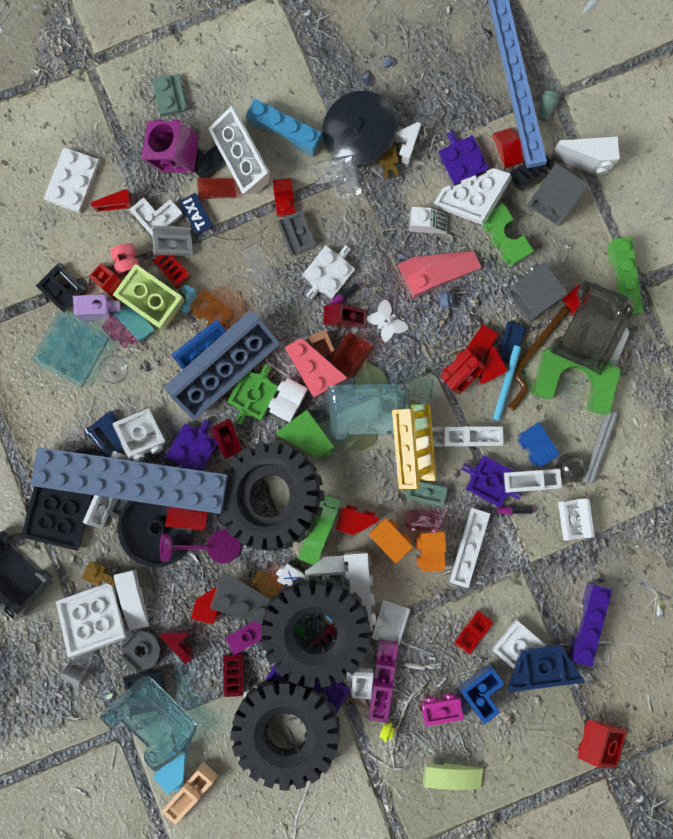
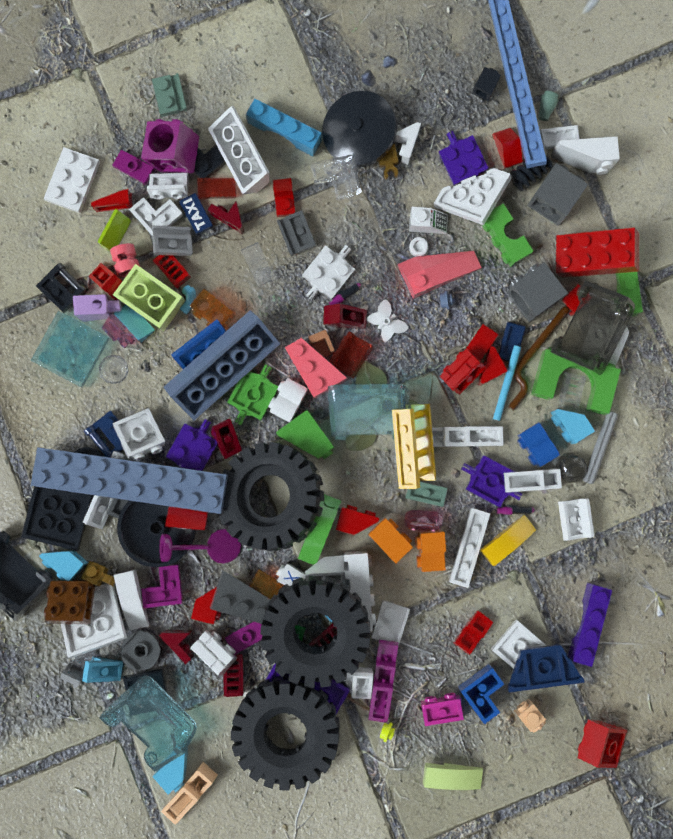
none -> medium azure slope [39,550,88,581]
none -> reddish brown brick [44,581,95,625]
none -> medium azure slope [82,657,123,683]
none -> lime slope [98,209,131,251]
none -> magenta plate [112,150,155,185]
none -> magenta plate [141,564,183,608]
none -> white bracket [147,173,189,199]
none -> white brick [191,630,237,676]
none -> dark red slope [208,201,244,234]
none -> white tile [409,237,428,257]
none -> black brick [472,67,501,102]
none -> yellow slope [480,515,536,566]
none -> light nougat brick [514,699,546,732]
none -> white plate [540,125,580,150]
none -> medium azure slope [550,409,595,444]
none -> red brick [556,227,639,278]

